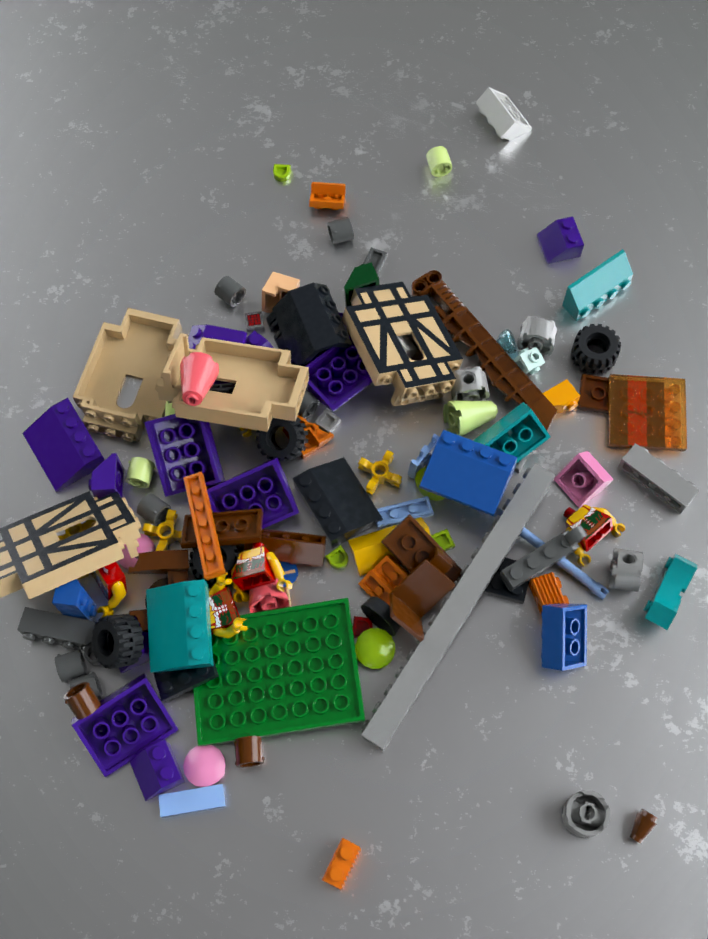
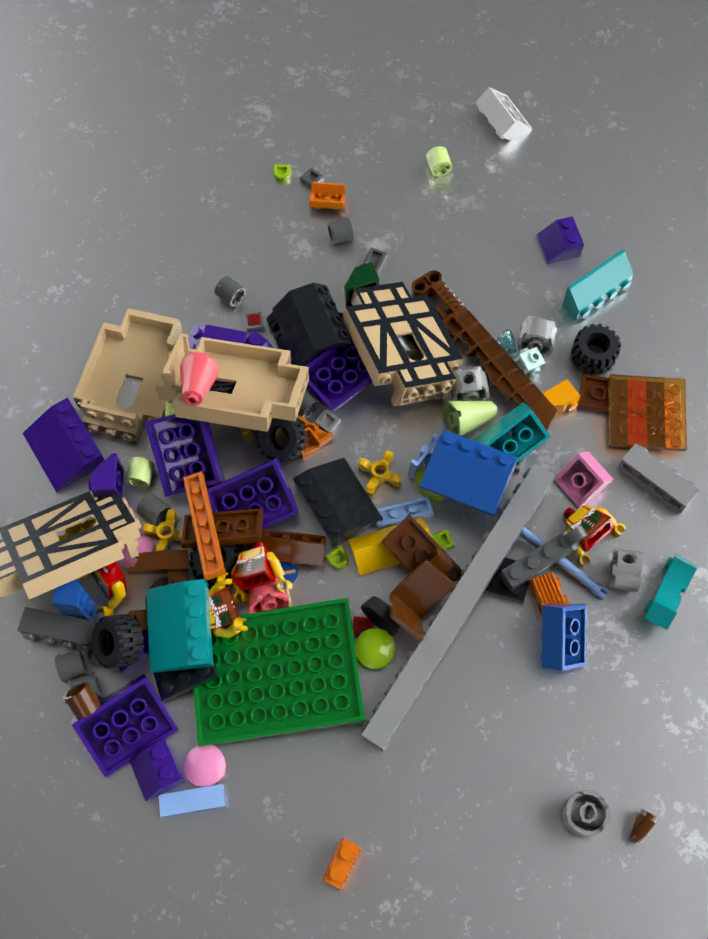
reddish brown piece [234,736,265,767] -> none
light nougat plate [262,272,300,314] -> none
orange slope [358,554,409,606] -> none
none -> dark grey tile [300,168,324,189]

